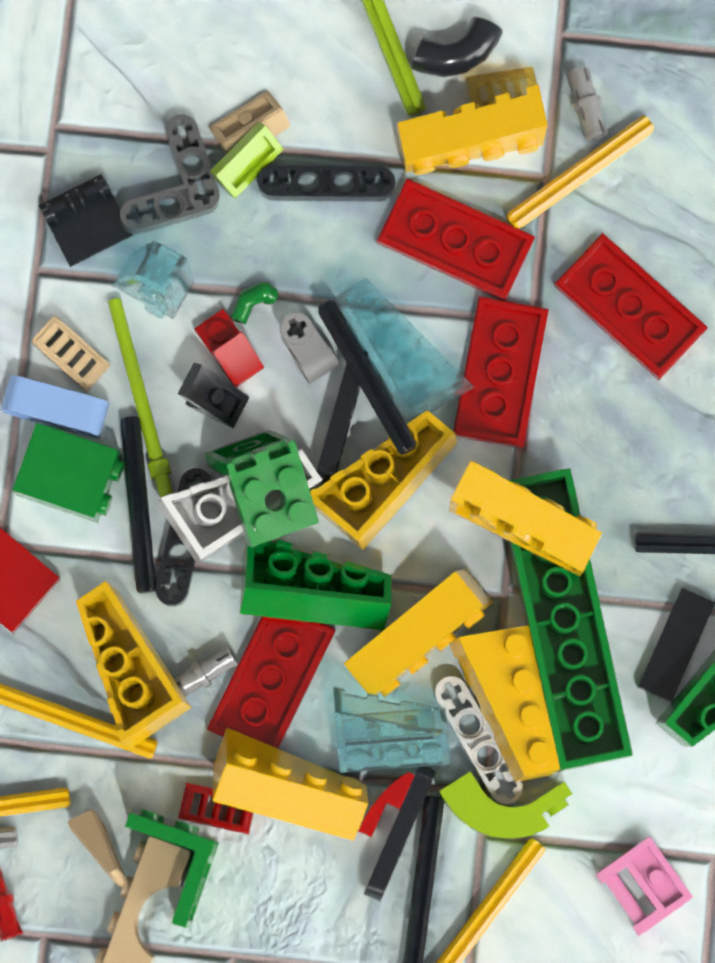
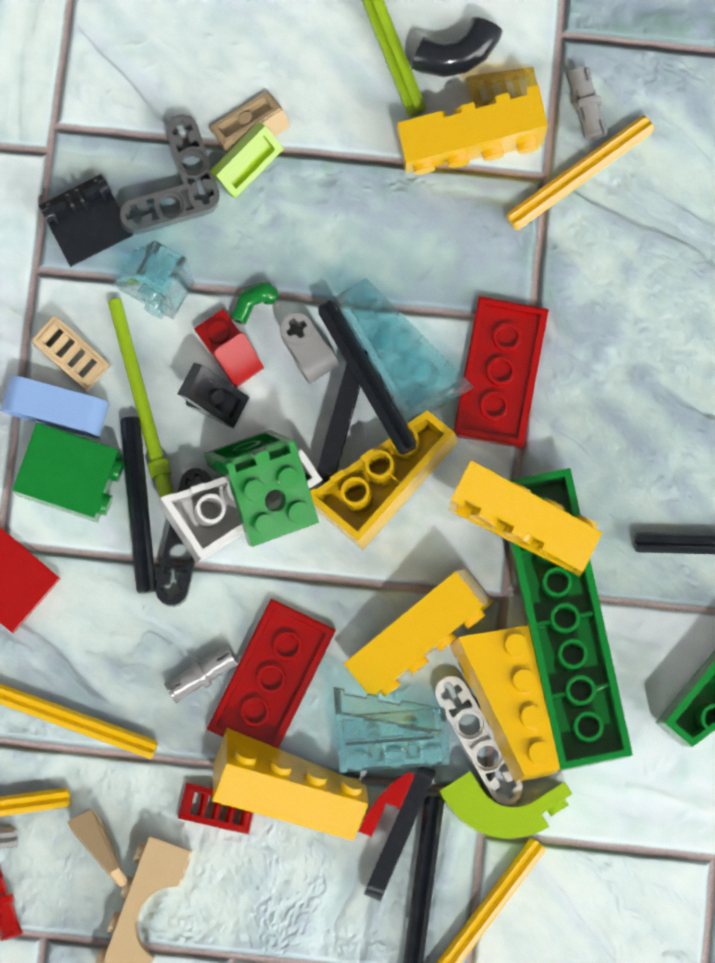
yellow wedge [76,581,192,748] -> none
green bracket [125,809,219,928] -> none
green wedge [239,539,392,630] -> none
black beam [257,165,396,202] -> none
red tile [377,178,536,301] -> none
red tile [554,233,708,381] -> none
bright pink plate [595,836,693,936] -> none
black tile [637,588,715,703] -> none

